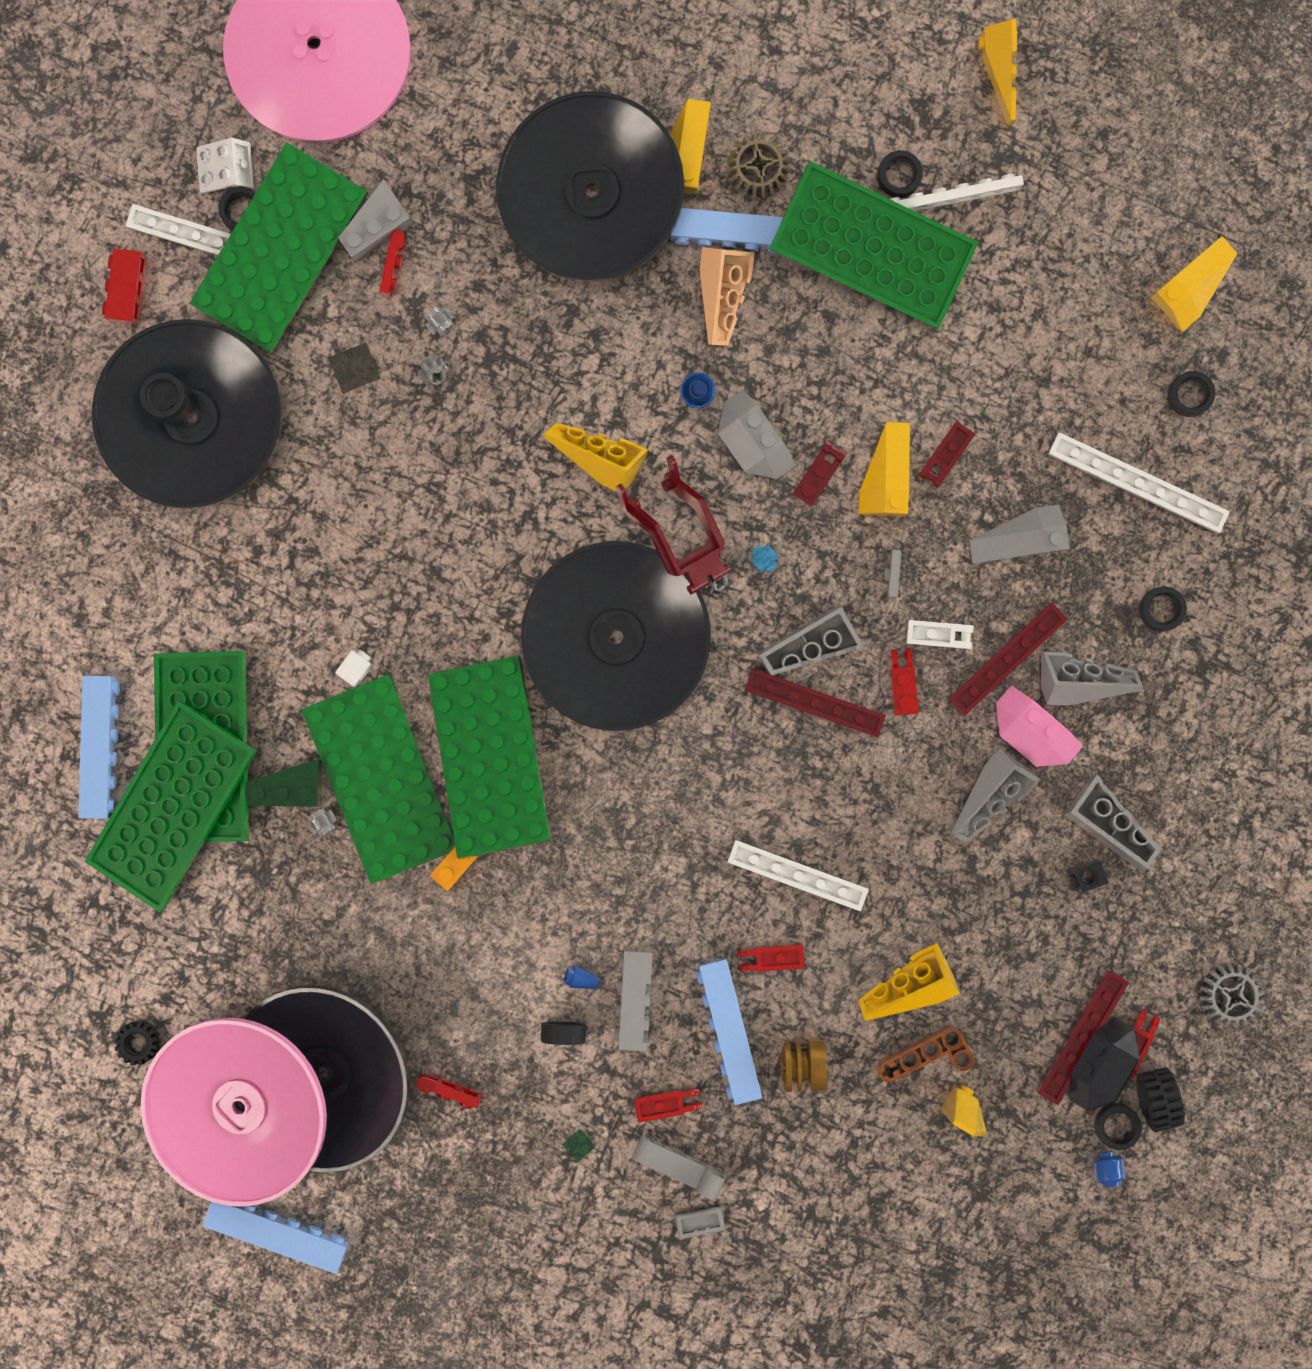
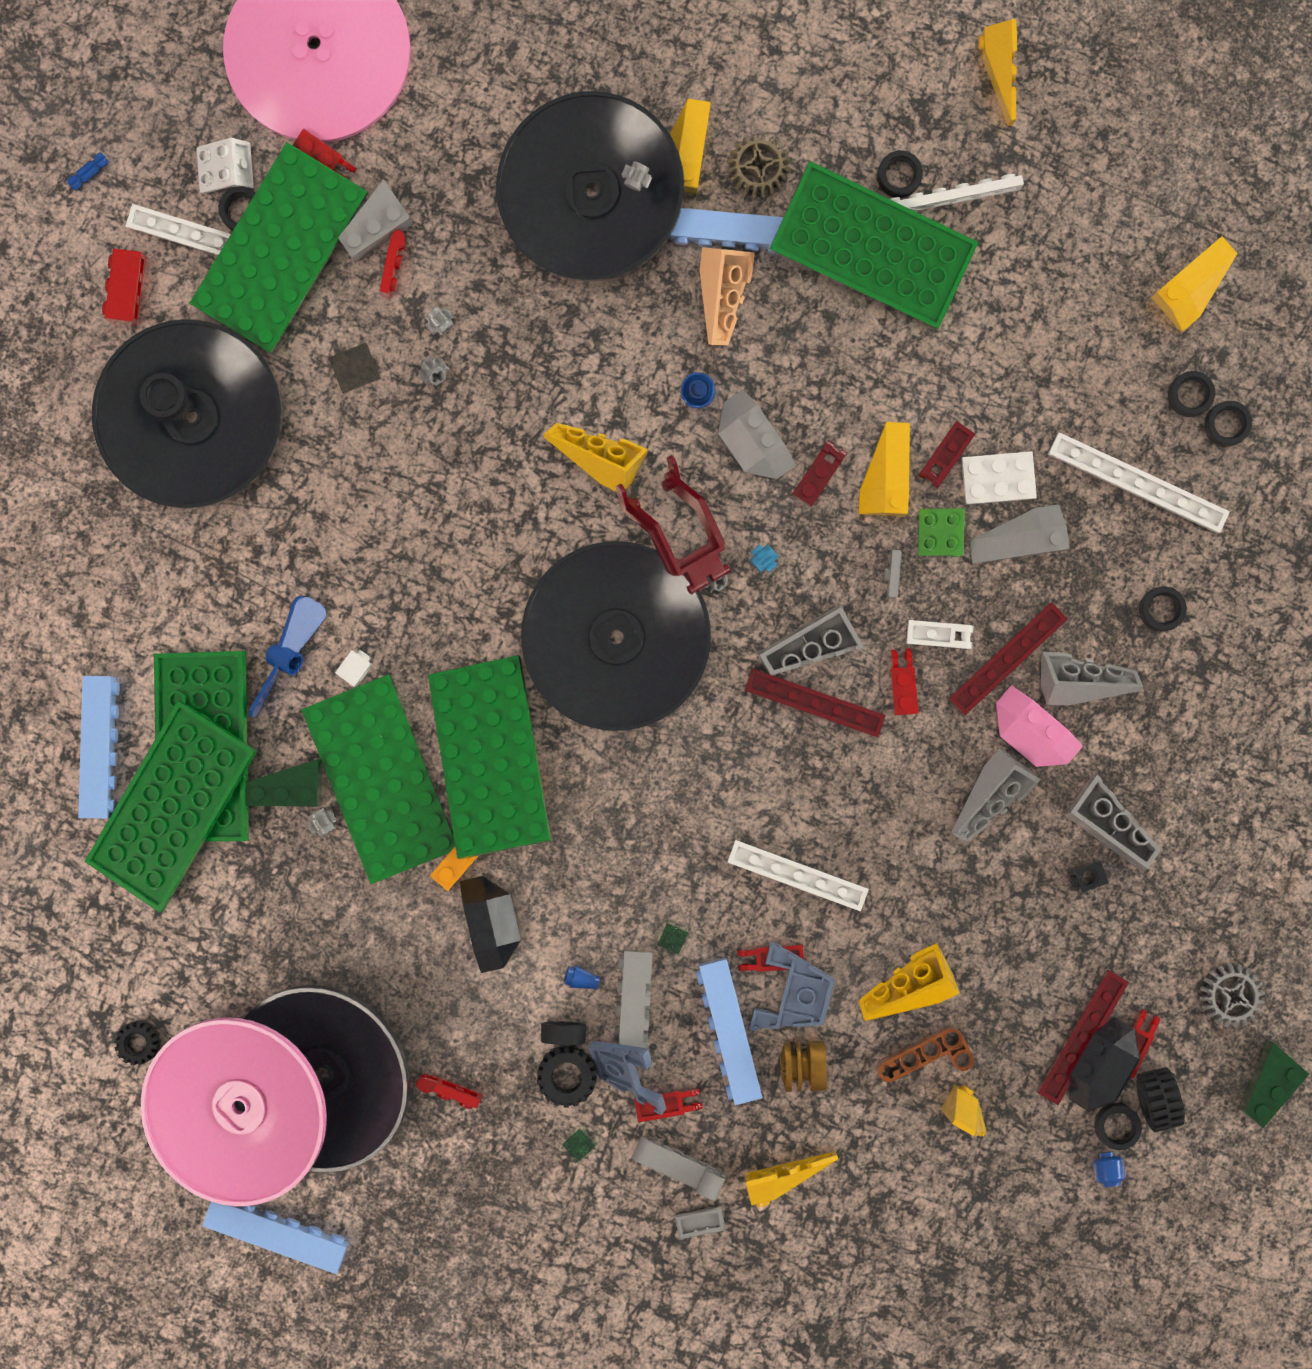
none -> blue axle [67,152,109,190]
none -> blue piece [249,595,326,718]
none -> red hinge [292,129,357,178]
none -> black wedge [460,876,521,973]
none -> black tyre [537,1045,597,1108]
none -> sand blue wing [589,1041,666,1115]
none -> light grey gear [621,161,652,191]
none -> clear green tile [657,923,688,954]
none -> yellow wedge [744,1151,838,1207]
none -> sand blue wing [749,941,835,1031]
none -> bright green hinge [918,508,965,557]
none -> white plate [961,451,1037,505]
none -> black tyre [1204,401,1252,447]
none -> dark green wedge [1238,1039,1309,1128]

